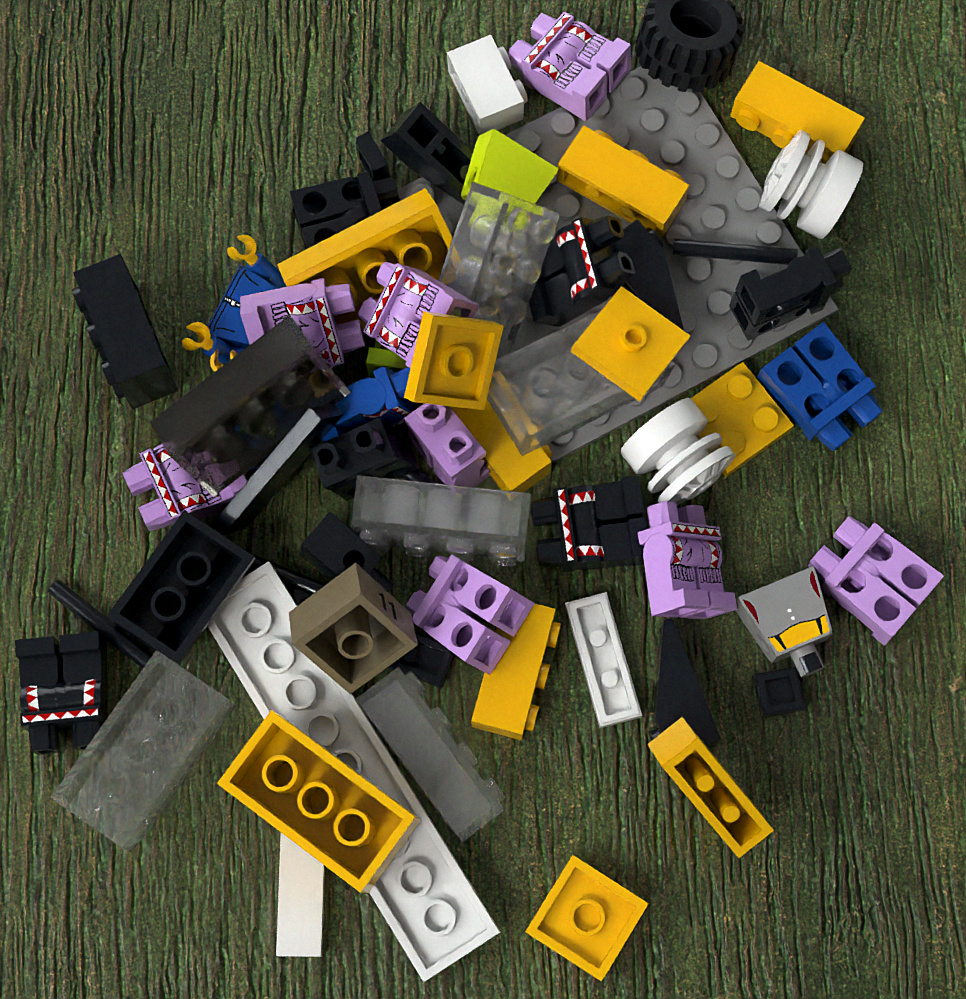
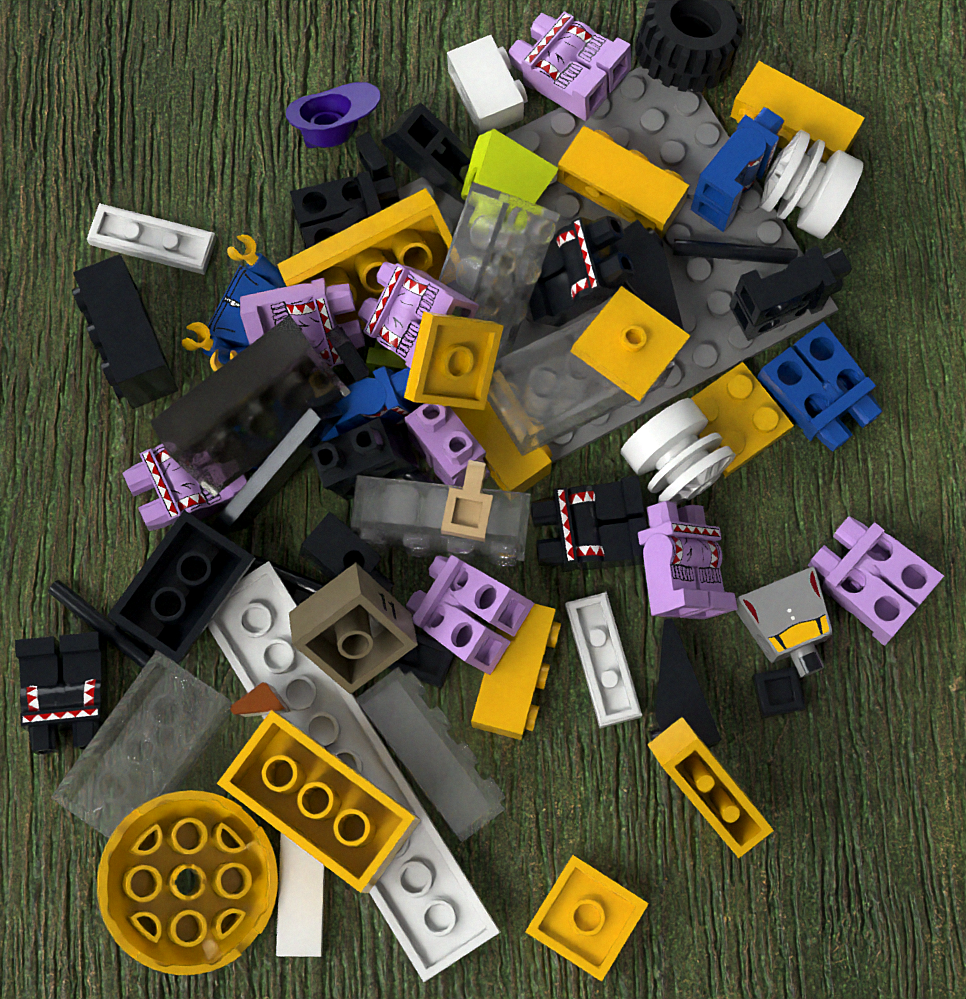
none -> white tile [87,203,217,275]
none -> yellow brick [97,790,278,975]
none -> dark orange slope [230,682,290,717]
none -> dark purple piece [286,82,381,148]
none -> black tile [326,326,369,382]
none -> tan plate [441,460,493,542]
none -> blue hips [690,107,784,232]

